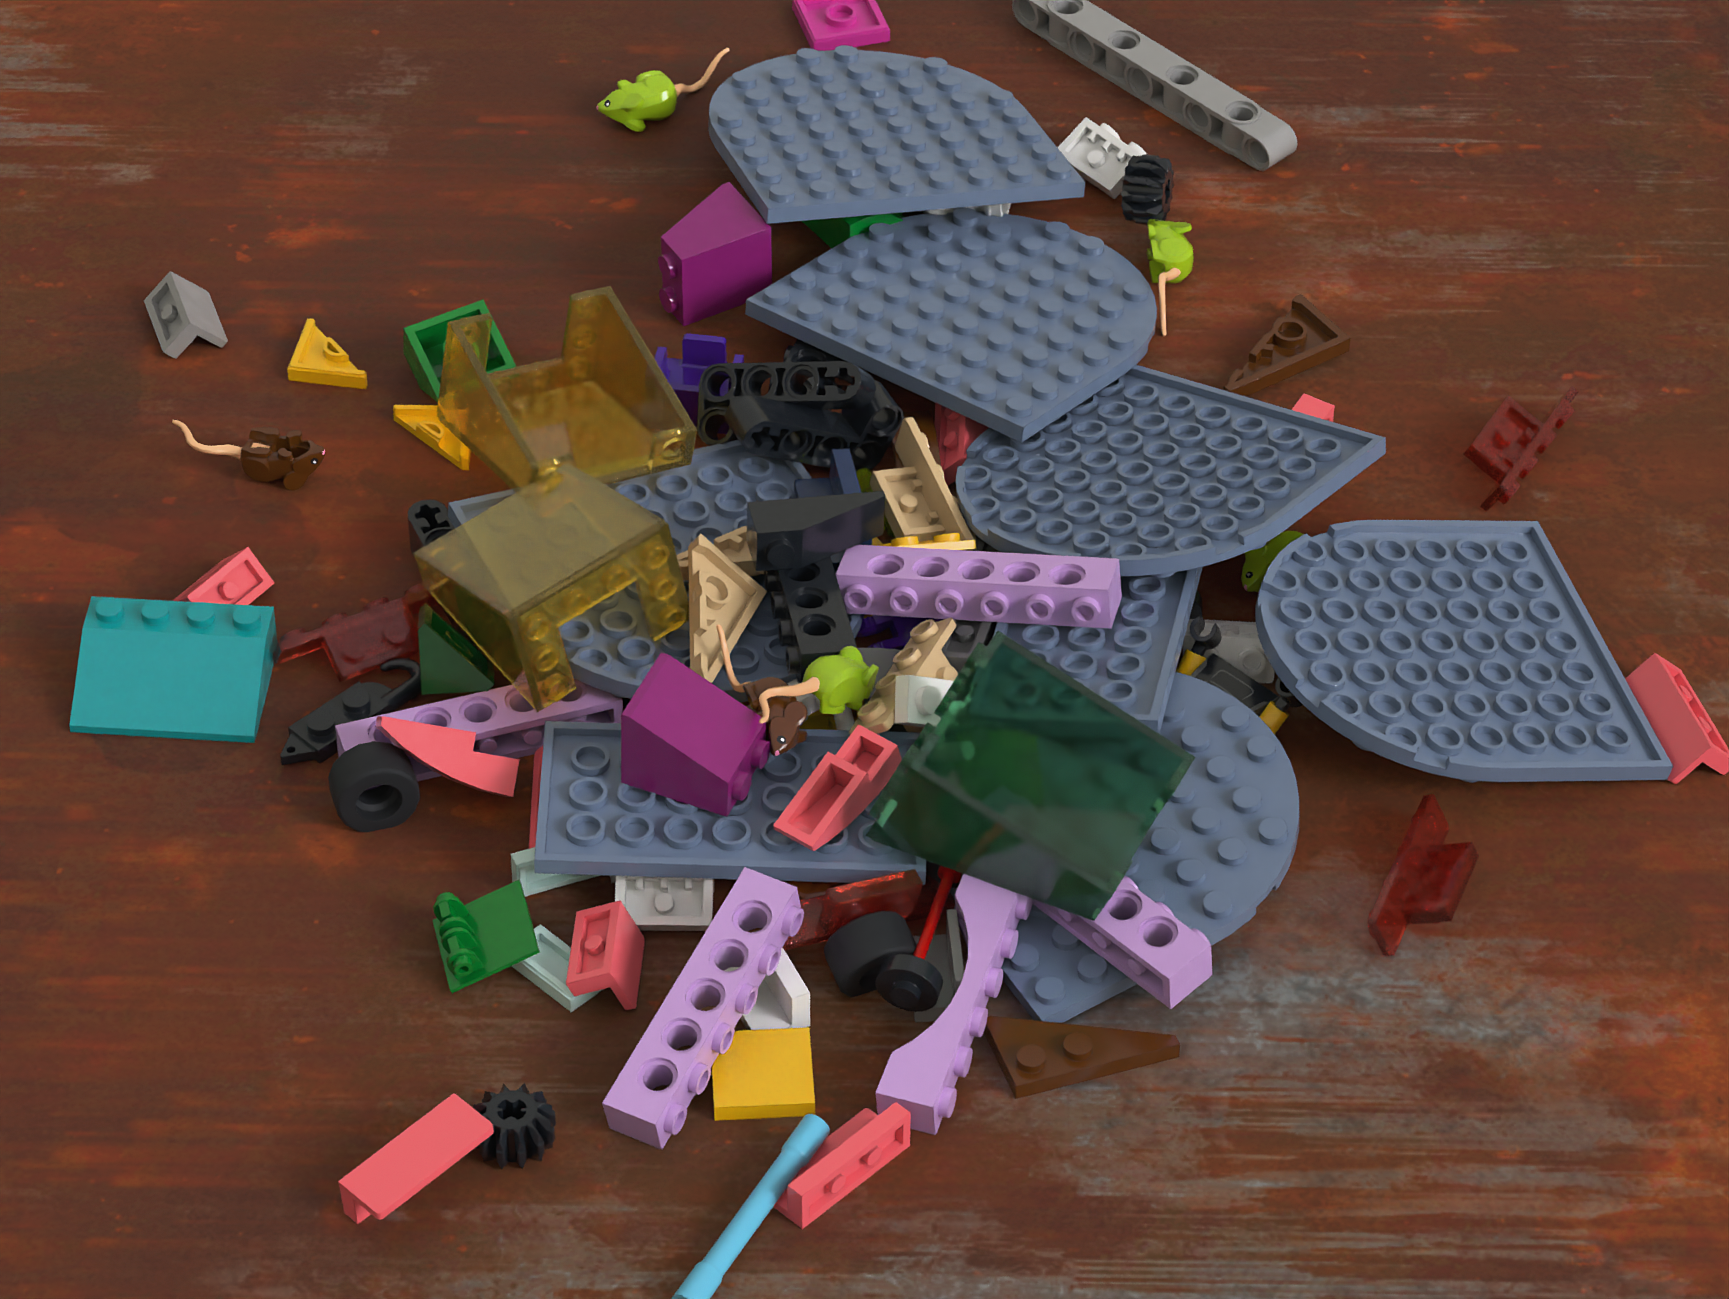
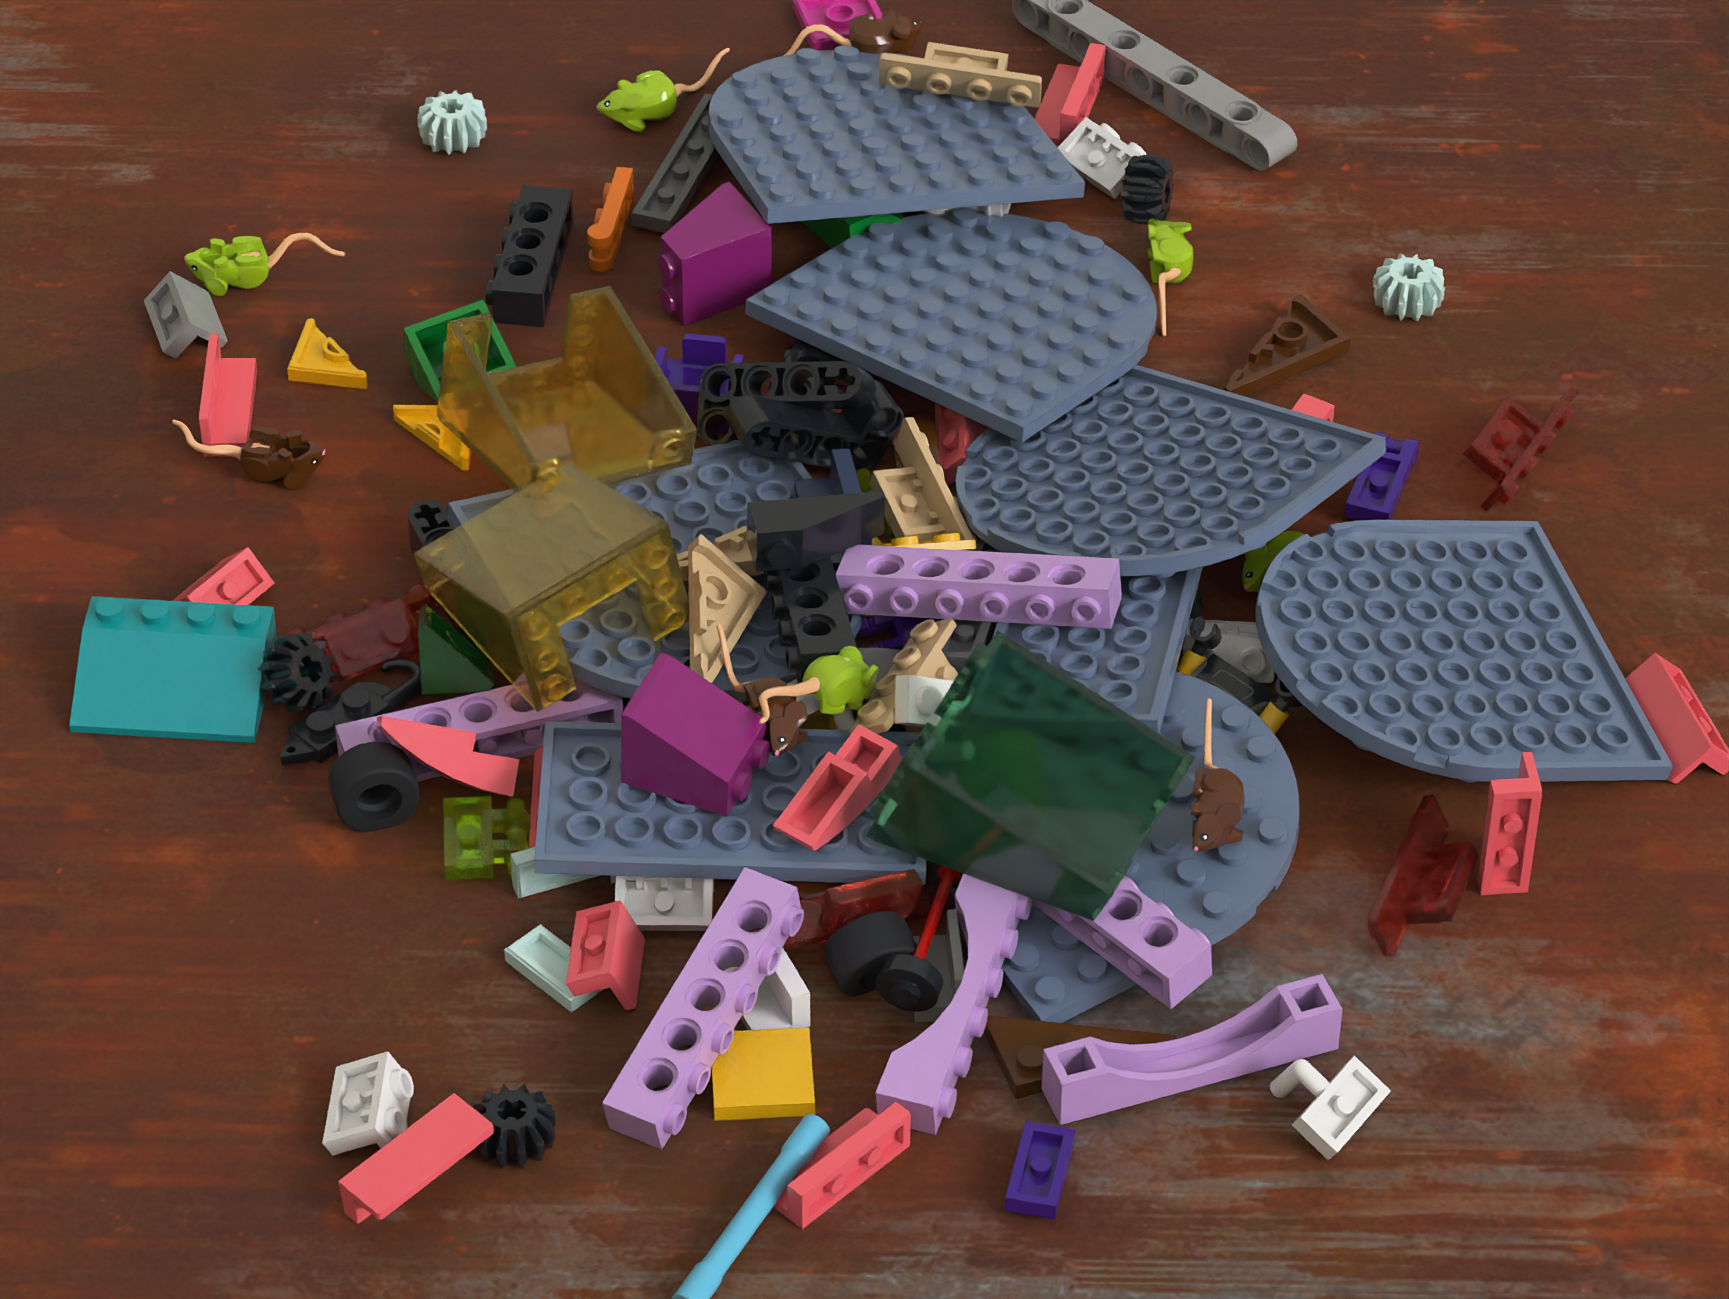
green hinge [432,880,540,993] -> none
none -> lime animal [184,233,345,296]
none -> coral panel [199,334,257,457]
none -> black gear [257,633,339,712]
none -> white bracket [322,1051,414,1156]
none -> light aqua gear [417,90,487,155]
none -> clear neon green plate [443,796,531,880]
none -> black brick [486,185,574,327]
none -> orange plate [587,167,634,272]
none -> dark grey plate [632,93,719,233]
none -> reddish brown animal [784,10,922,56]
none -> tan bracket [879,42,1042,107]
none -> dark purple plate [1005,1121,1075,1220]
none -> coral panel [1034,43,1106,146]
none -> lavender arch [1042,974,1342,1125]
none -> reddish brown animal [1191,698,1245,851]
none -> white plate [1270,1056,1391,1160]
none -> dark purple plate [1345,432,1420,520]
none -> light aqua gear [1373,253,1445,321]
none -> coral panel [1477,752,1543,895]

